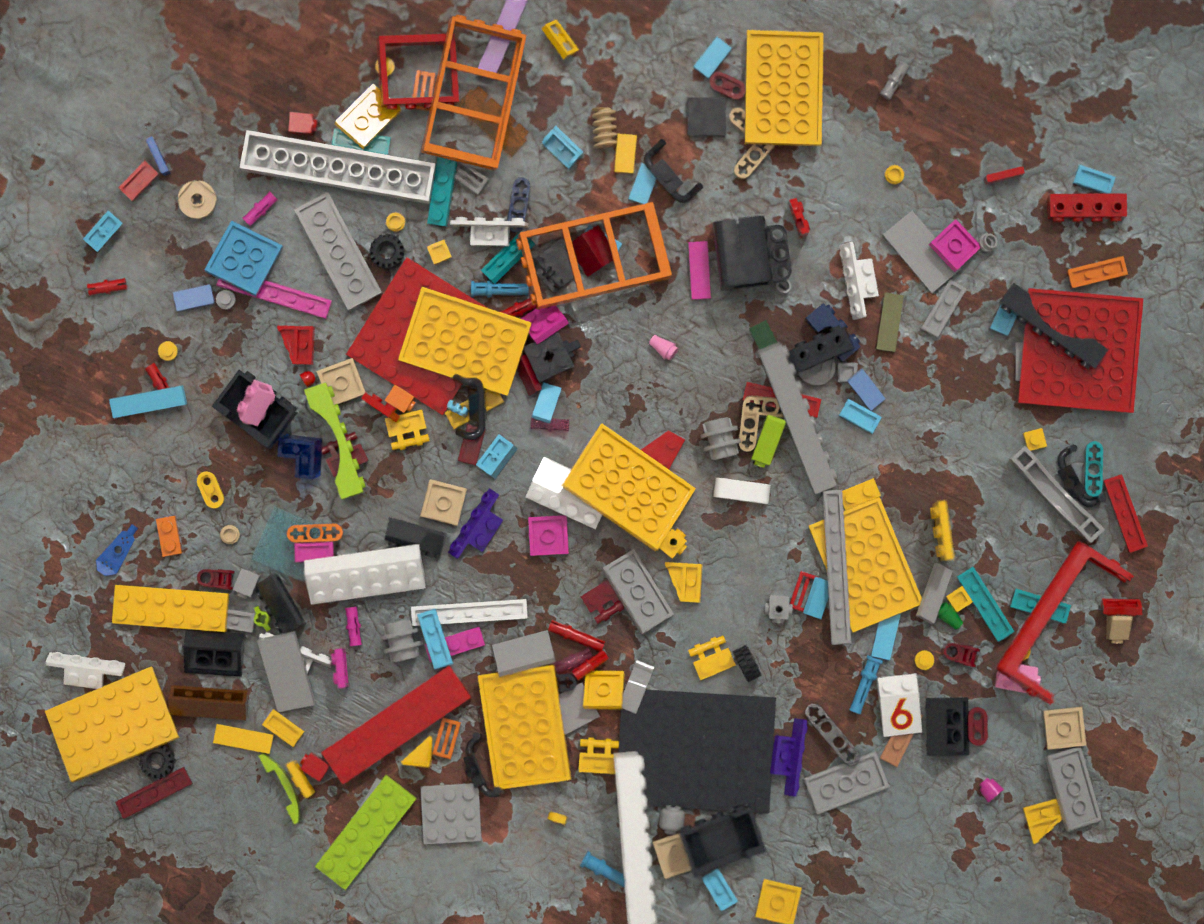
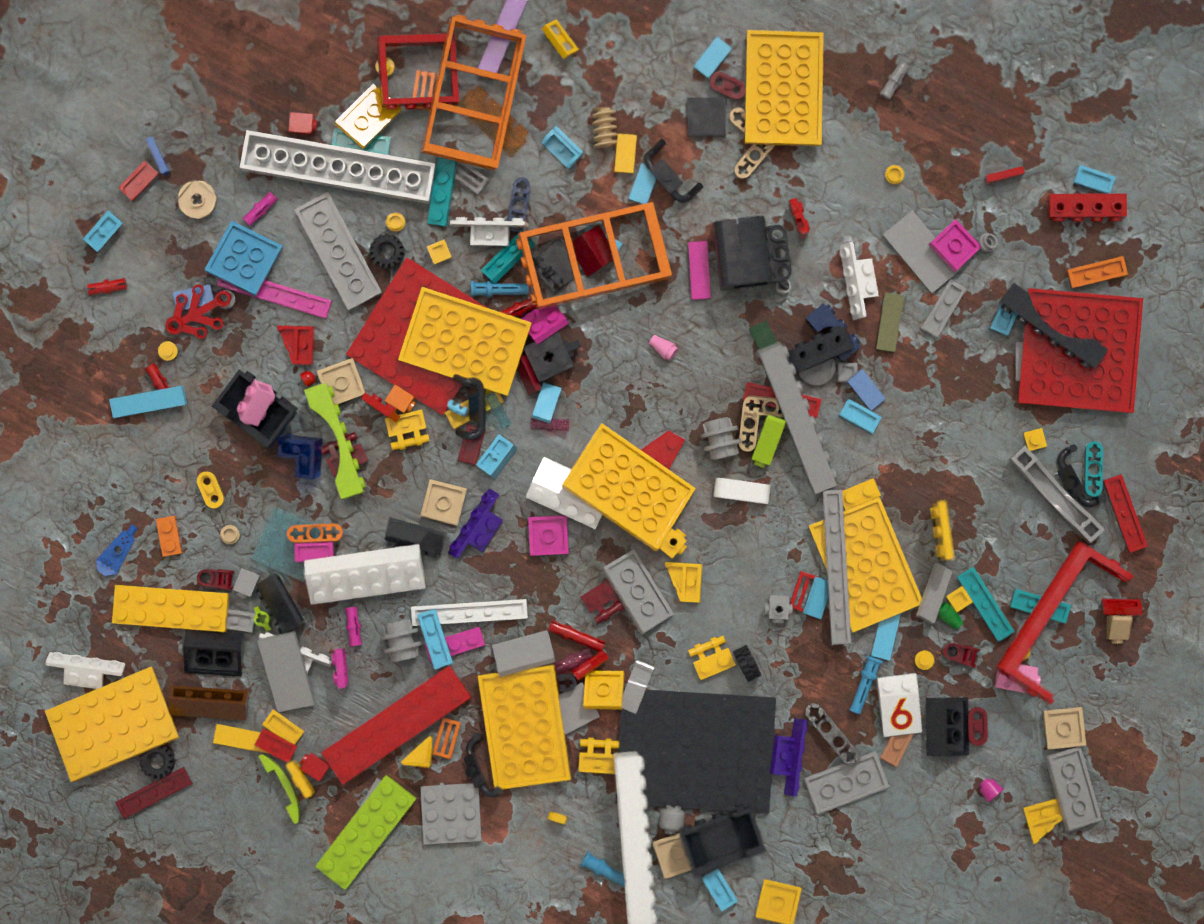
none -> red plant [165,284,232,339]
none -> red plate [254,728,297,763]
none -> clear light blue axle [486,392,511,428]

